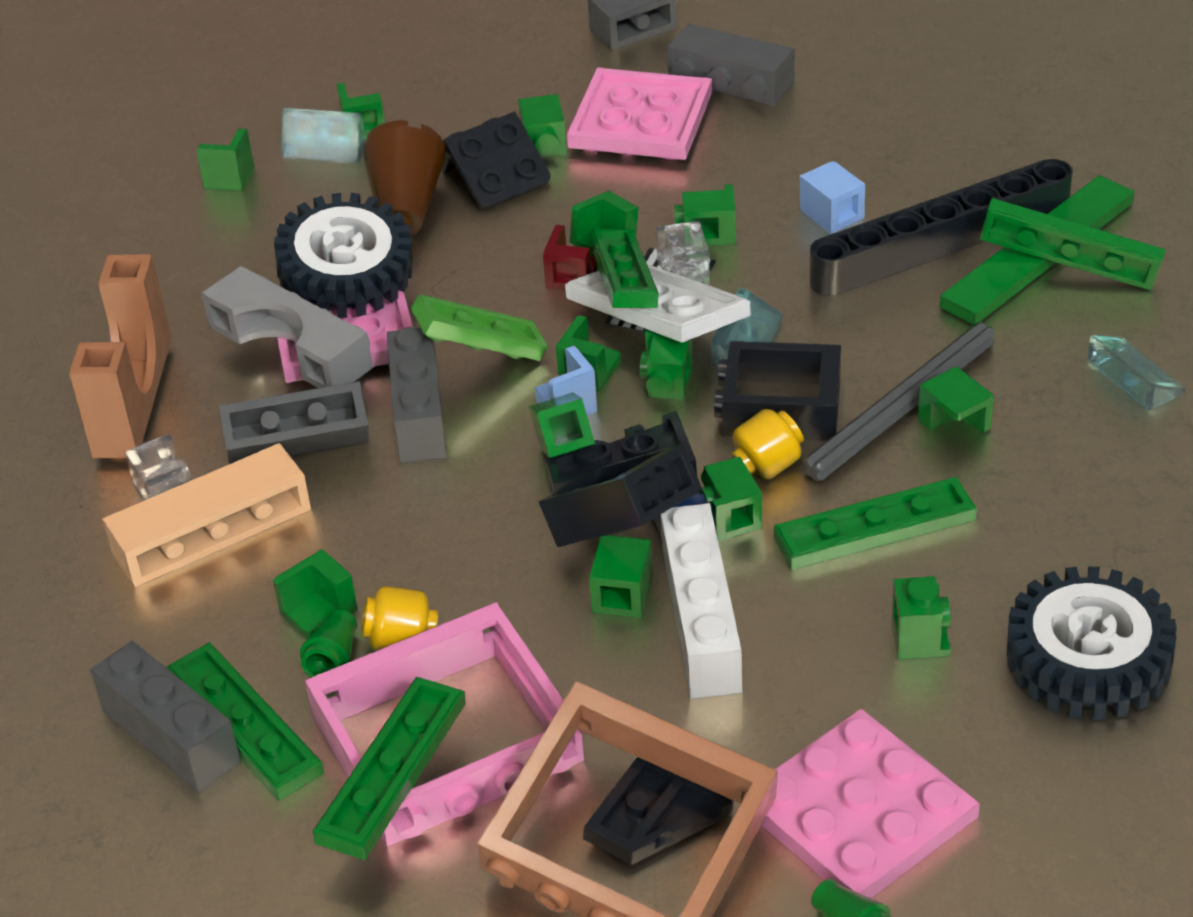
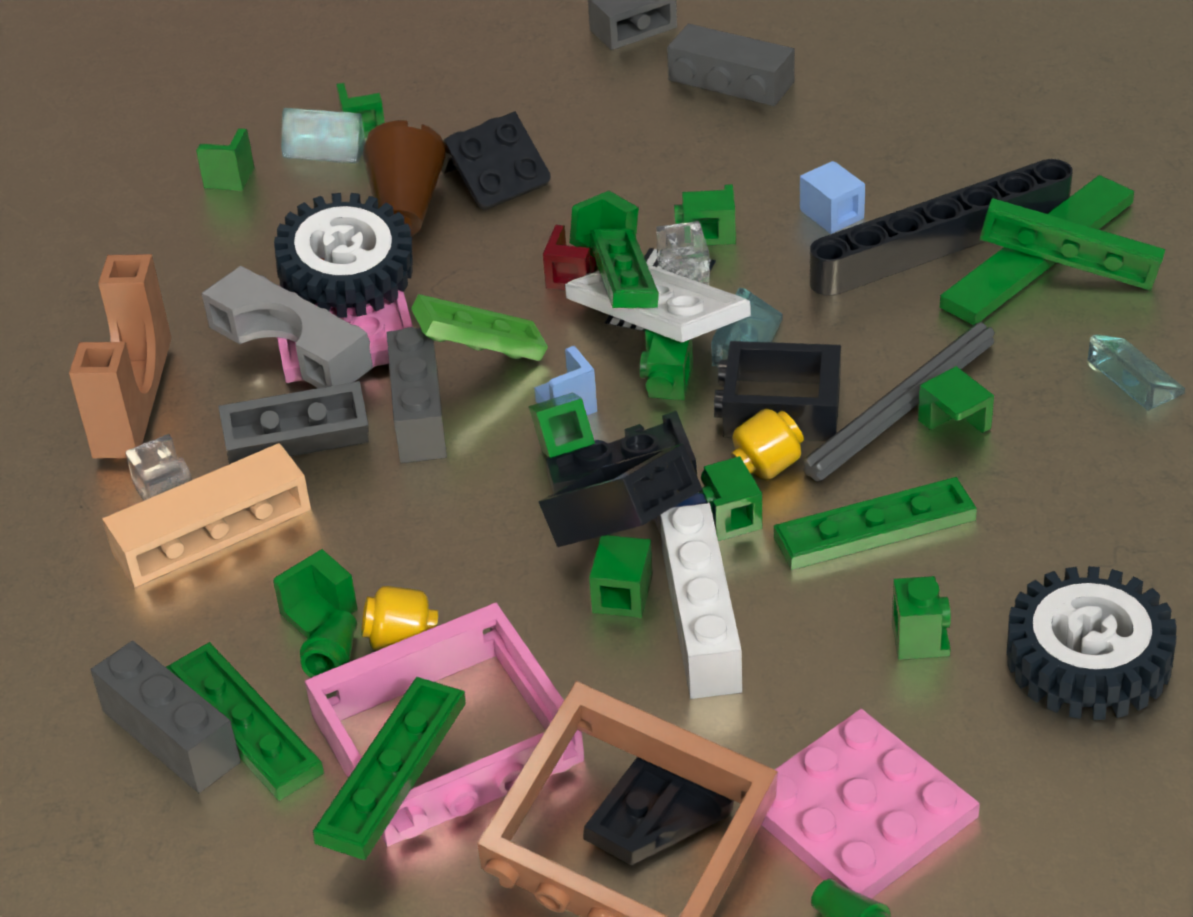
green brick [518,94,567,158] -> none
green panel [555,315,621,392] -> none
bright pink plate [567,68,712,160] -> none

